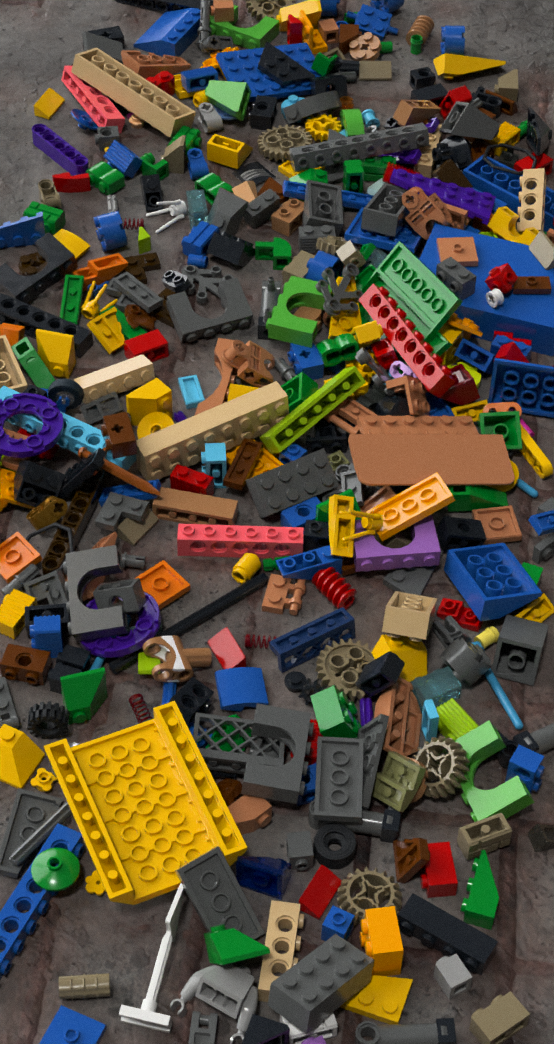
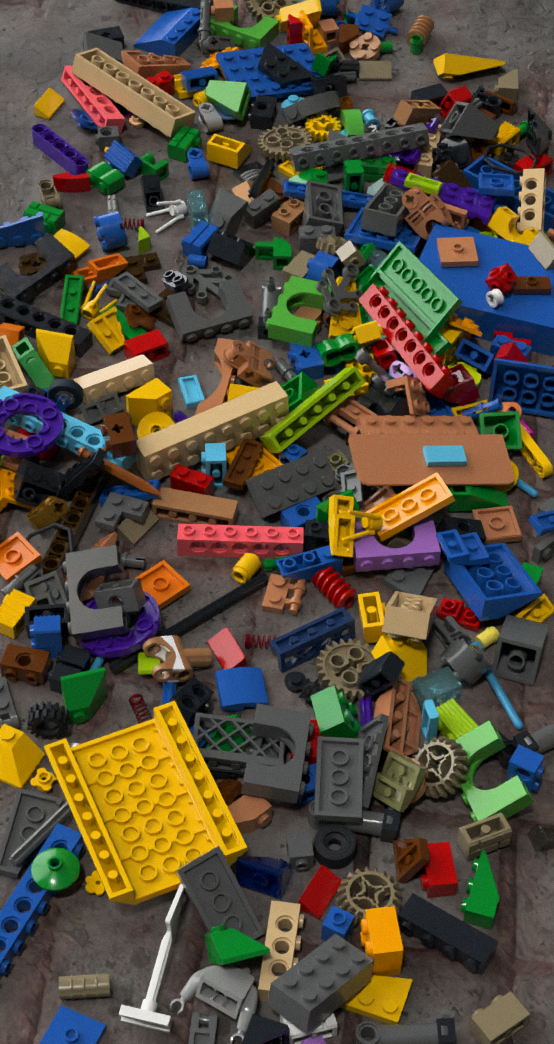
dark tan slope [161,135,186,174] -> none
green brick [195,173,233,205] -> none
black pin [306,417,347,455] -> none
black brick [409,67,436,90] -> none
light grey brick [433,953,473,1000] -> none
dark grey brick [436,257,477,300] -> none
blue brick [440,25,465,56] -> none
none -> black axle [248,159,275,199]
none -> yellow brick [358,591,386,644]
none -> lime tile [403,173,443,196]
none -> medium azure tile [423,445,467,466]
none -> blue slope [436,529,490,565]
none -> blue pin [462,398,503,420]
none -> blue plate [478,173,515,197]

